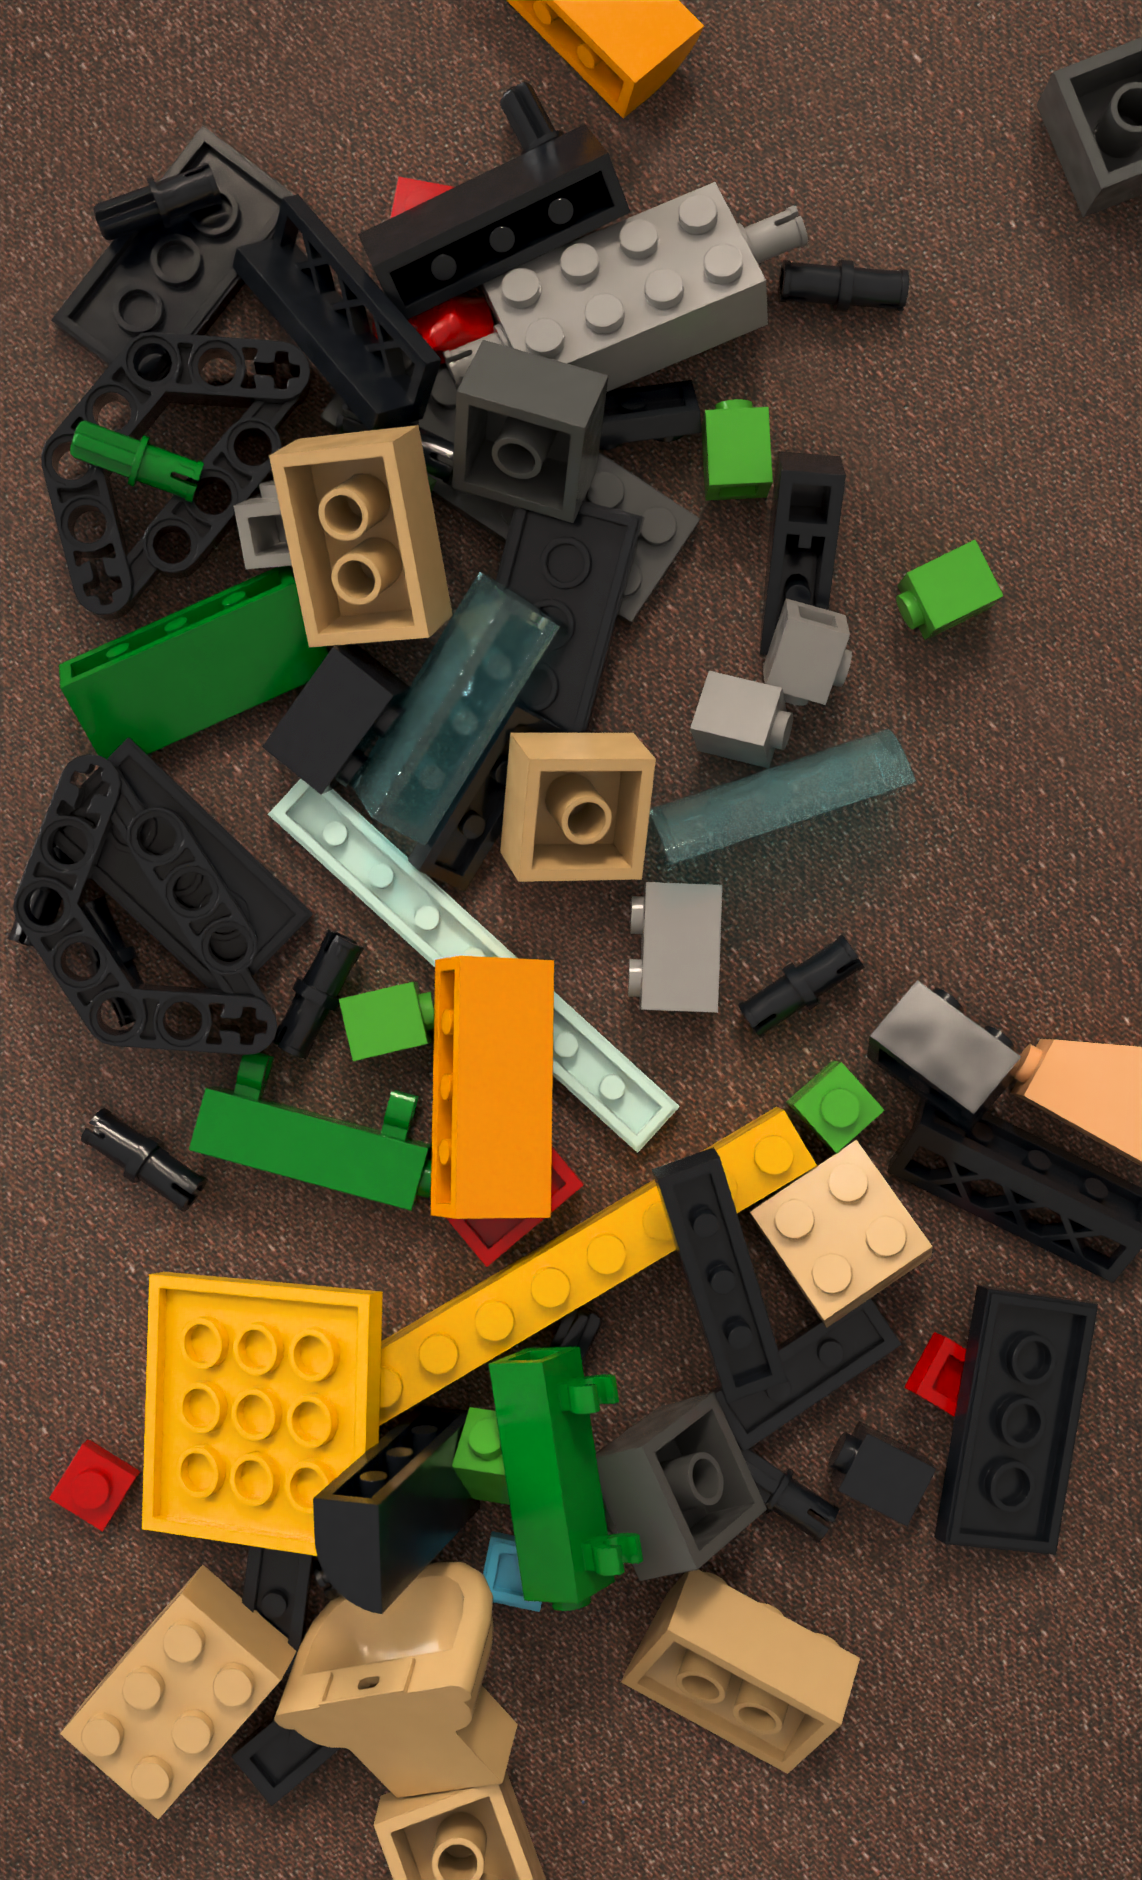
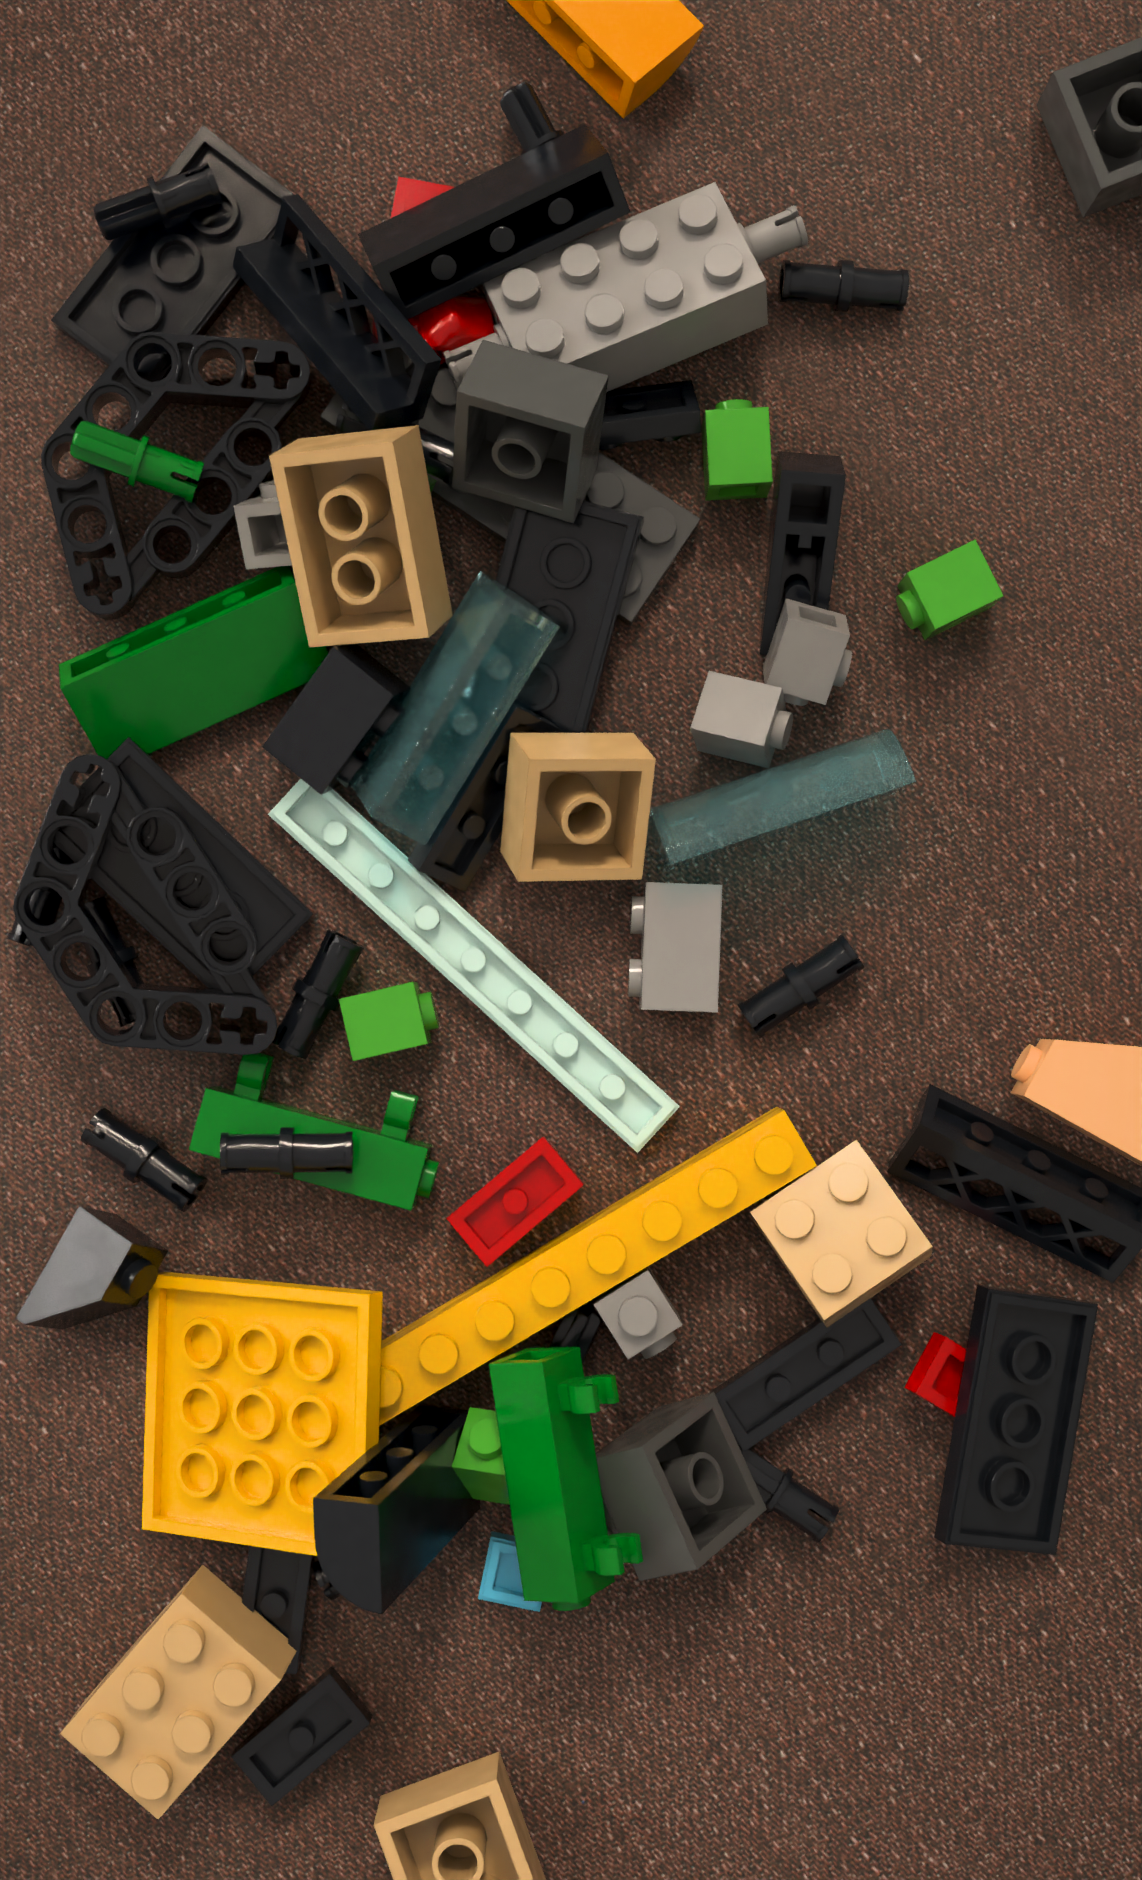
red plate [49,1439,141,1532] -> none
tan piece [274,1562,518,1798] -> none
light orange brick [430,956,554,1219] -> none
tan slope [621,1569,860,1774] -> none
black plate [651,1147,788,1404] -> none
bright green brick [786,1061,885,1153] -> none
black brick [828,1421,936,1526] -> none
brick [867,980,1021,1134] -> none
none -> slope [16,1206,168,1330]
none -> black pin [220,1127,353,1179]
none -> light grey brick [593,1266,682,1359]

